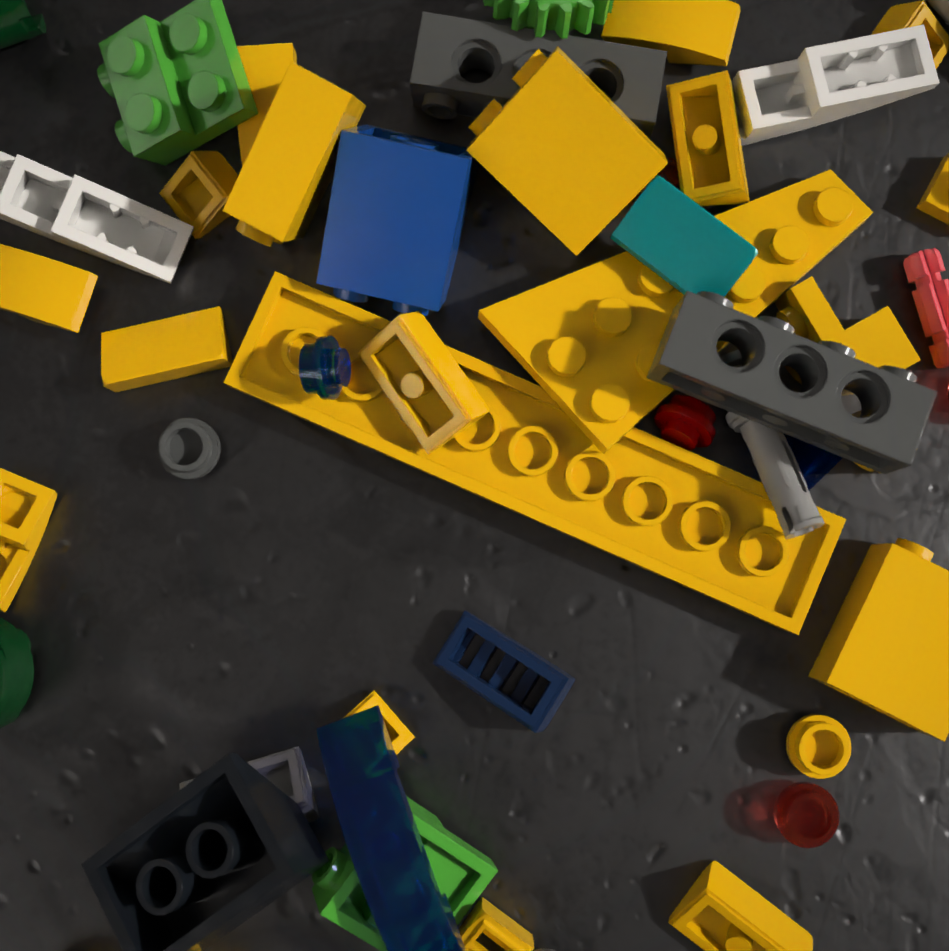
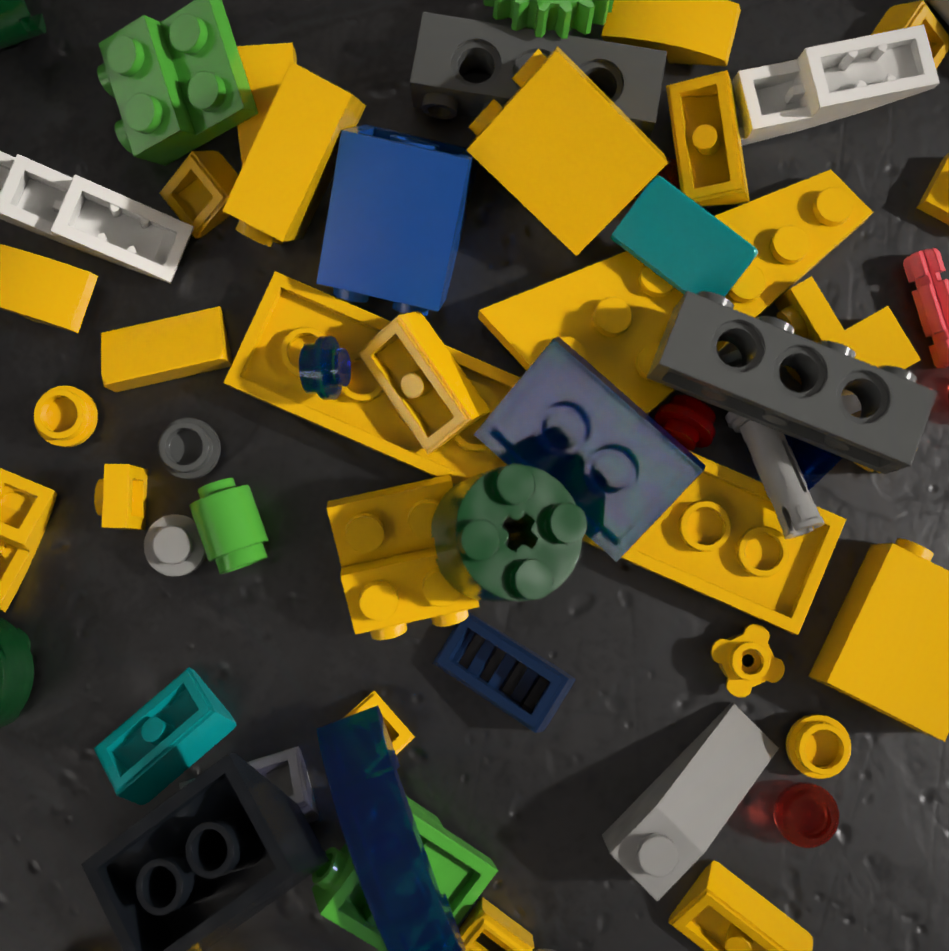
none -> yellow plate [34,386,98,447]
none -> teal slope [93,667,237,805]
none -> yellow plate [94,464,148,530]
none -> light grey plate [144,514,206,576]
none -> bright green brick [189,477,269,575]
none -> yellow plate [326,474,480,640]
none -> dark green brick [431,464,587,602]
none -> clear blue tile [473,336,706,562]
none -> light grey slope [602,702,779,902]
none -> yellow plate [711,624,785,697]

